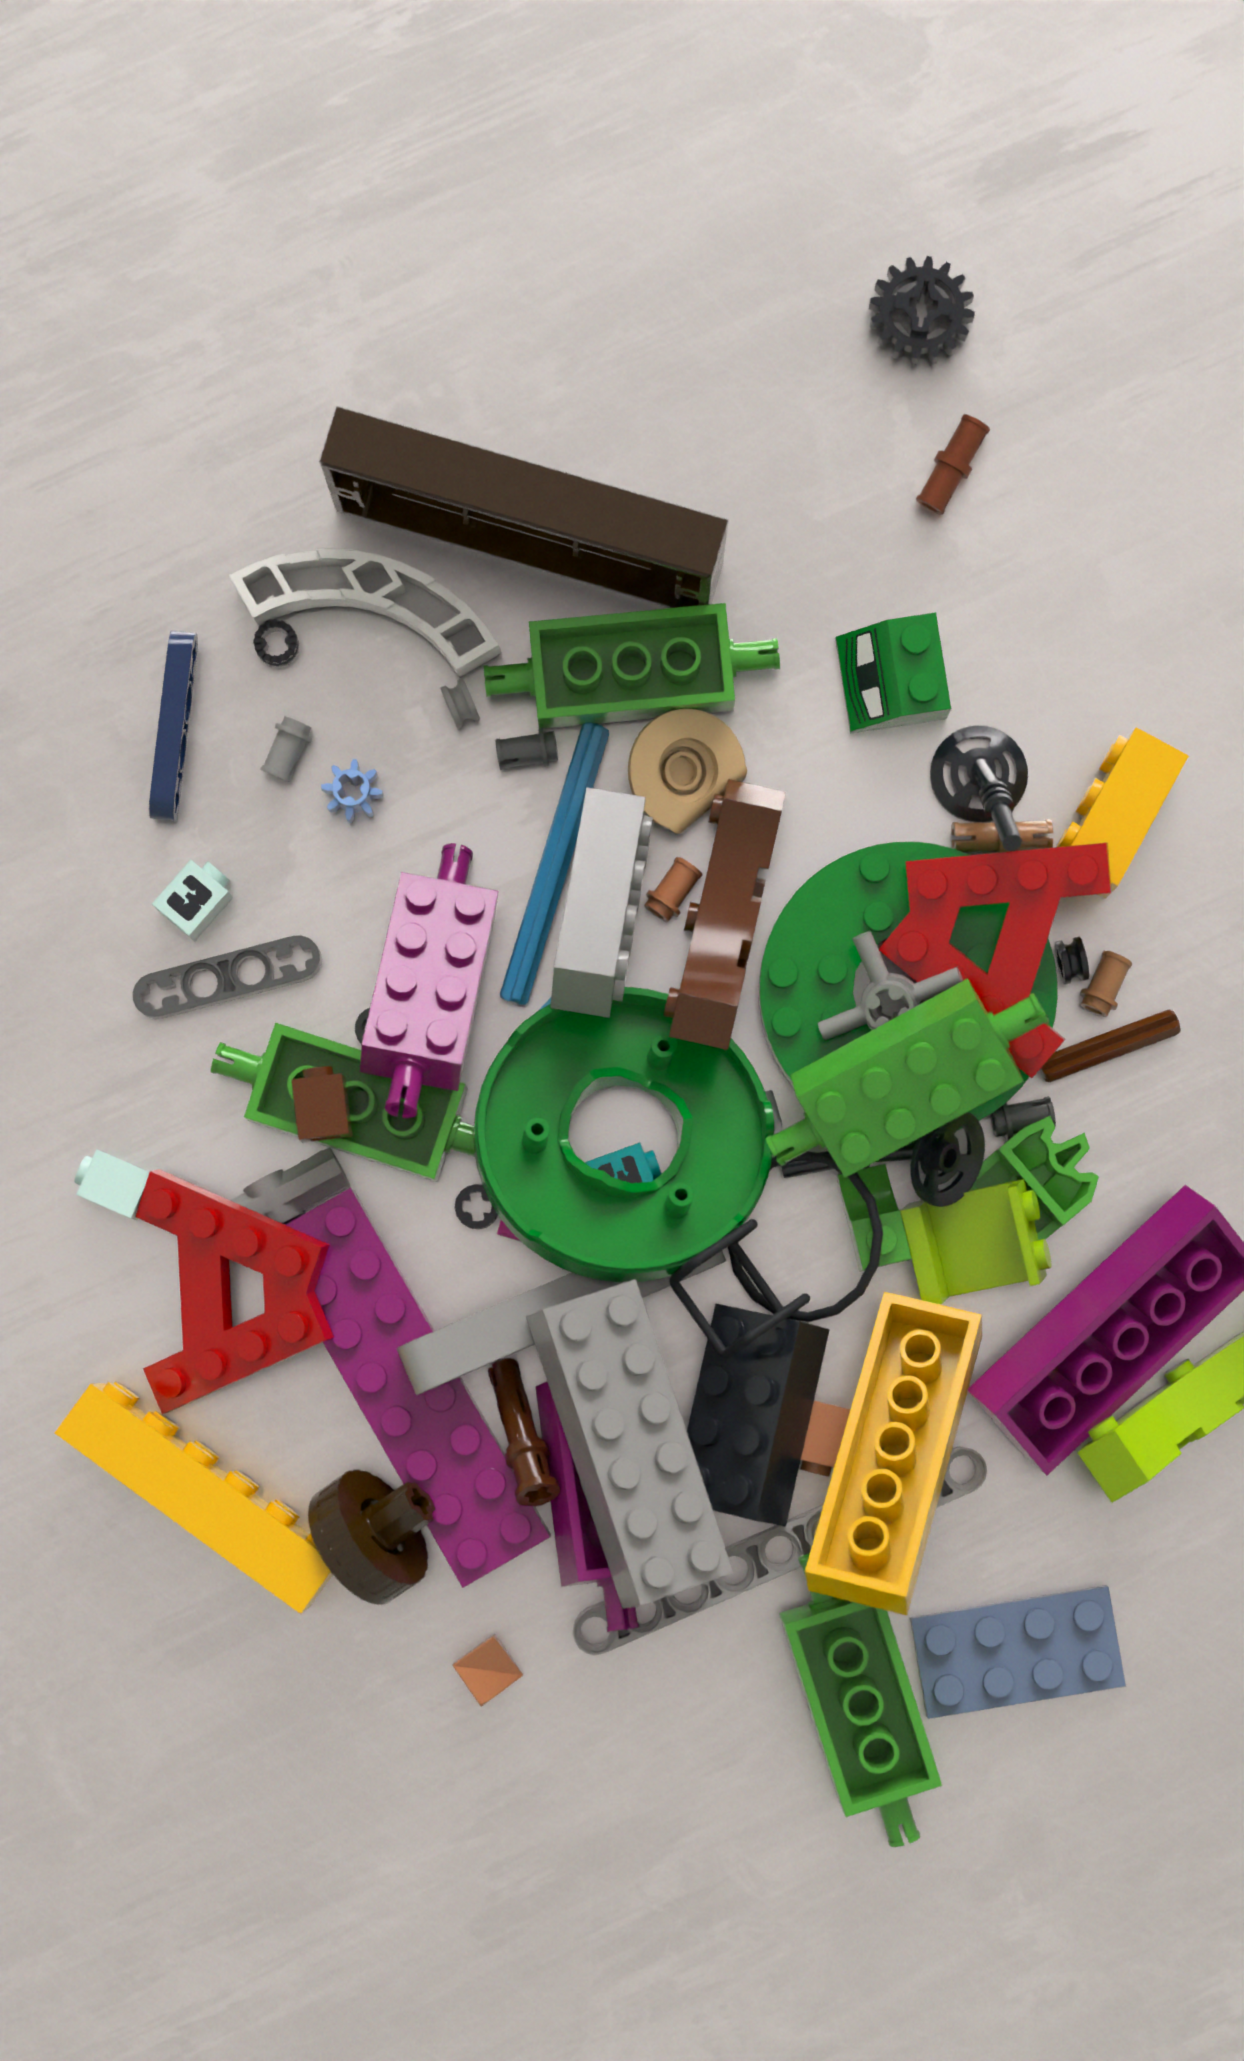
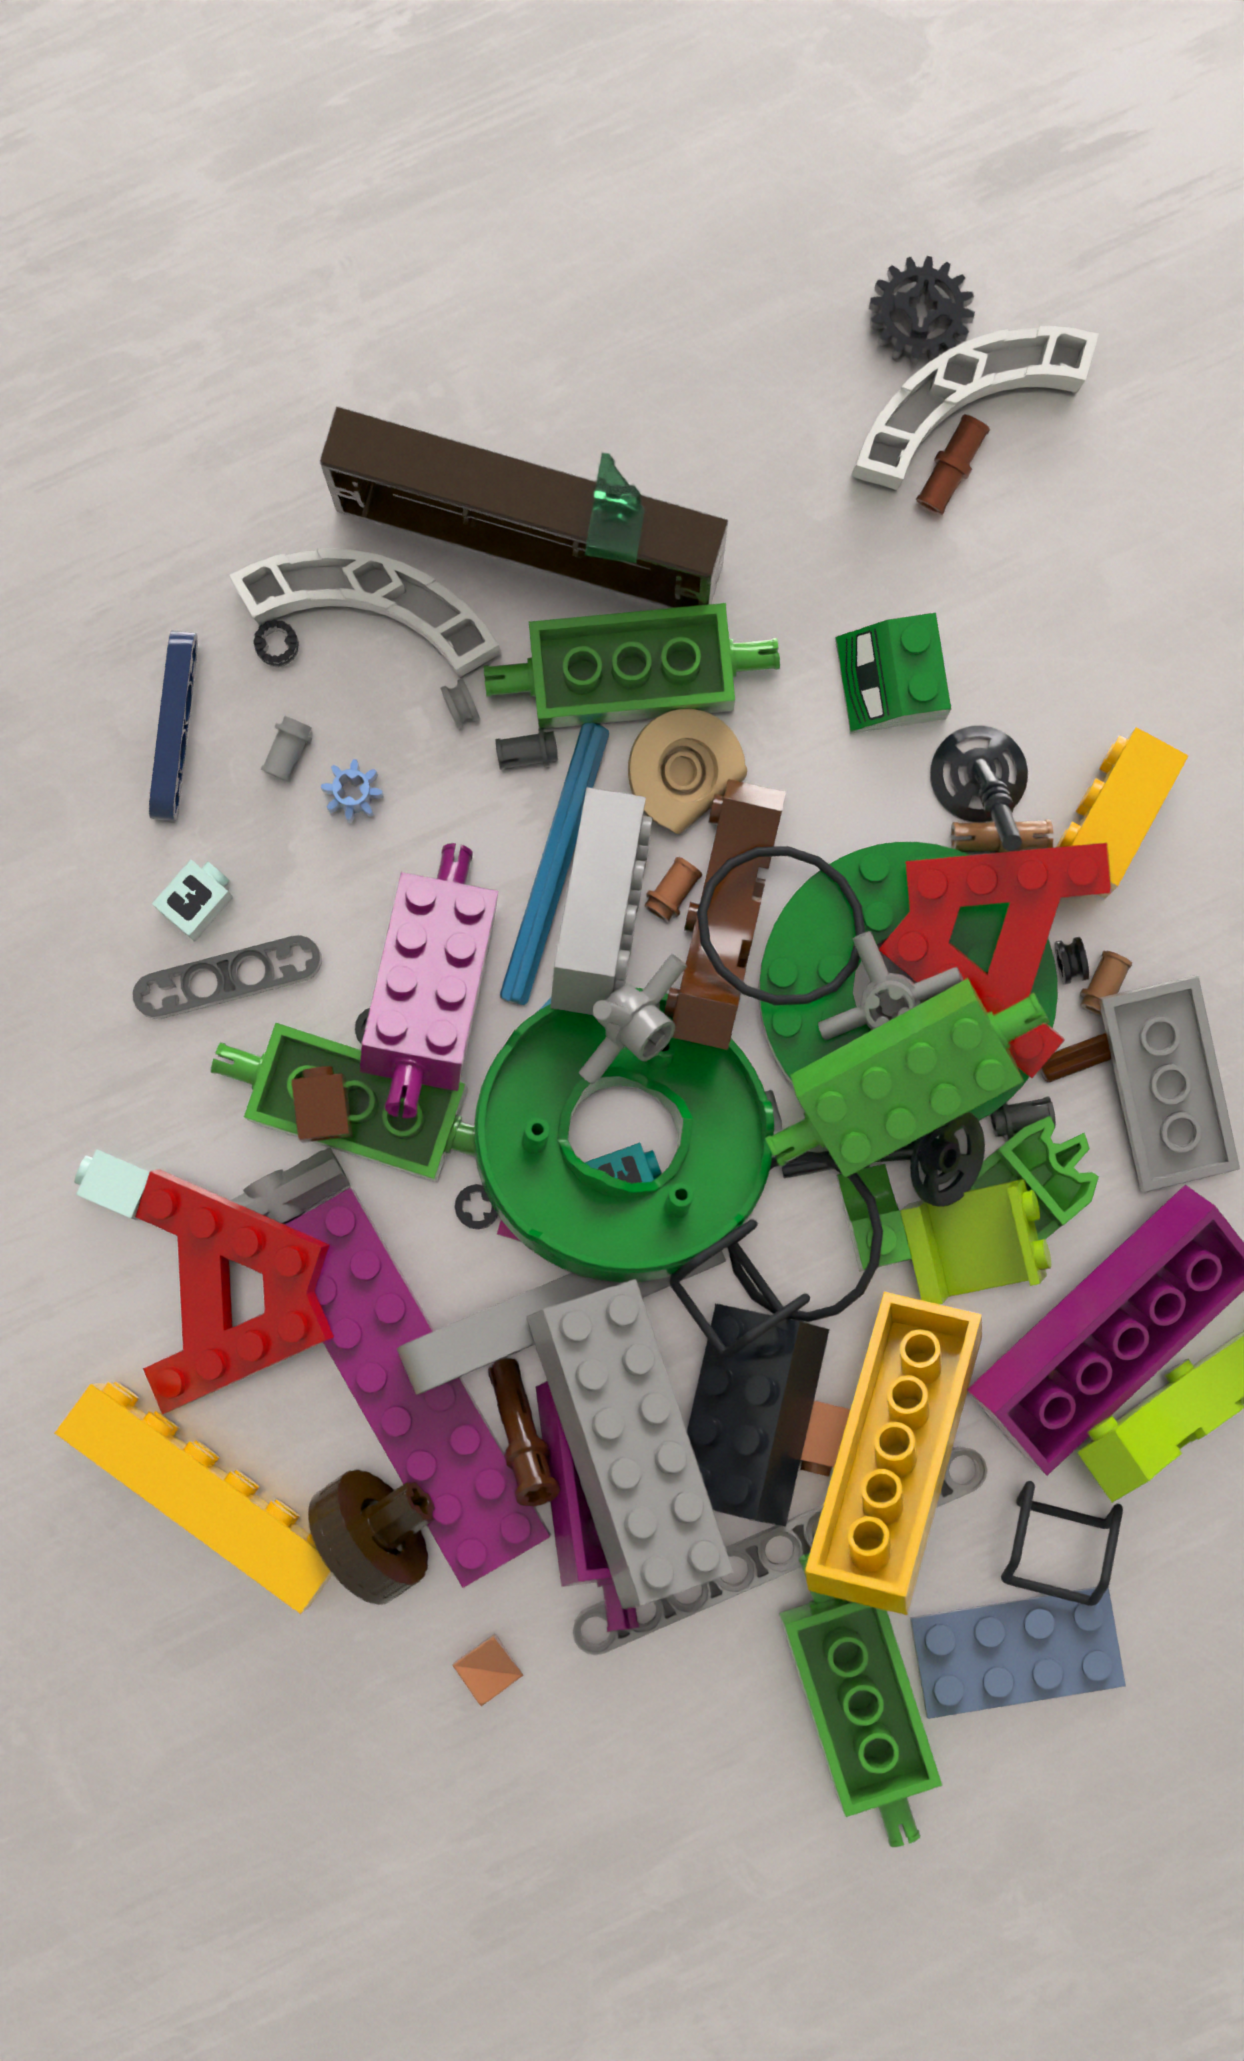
none -> light grey bar [579,954,687,1084]
none -> clear green slope [585,452,645,563]
none -> black piece [697,846,865,1005]
none -> white brick [851,326,1099,490]
none -> black piece [1001,1481,1123,1606]
none -> light grey plate [1098,975,1240,1192]

